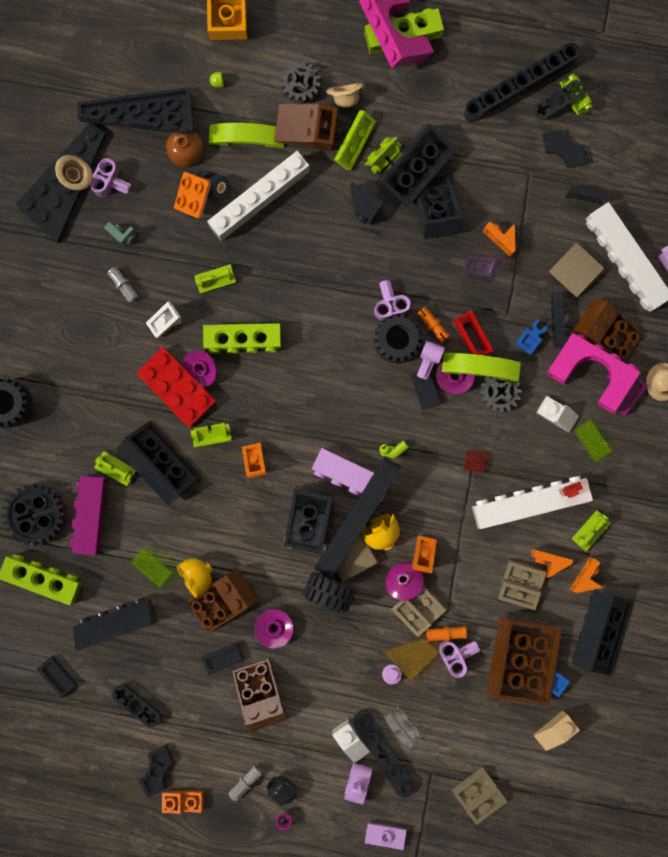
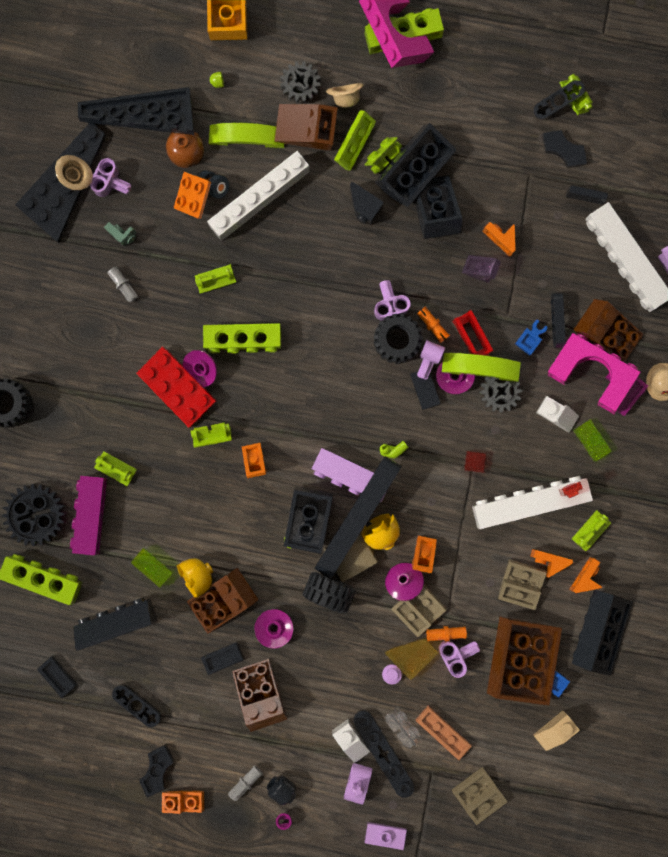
black slope [117,421,201,505] -> none
white slope [146,301,181,338] -> none
black beam [464,43,580,122] -> none
dark tan slope [549,242,604,297] -> none
none -> nougat tile [415,705,472,760]

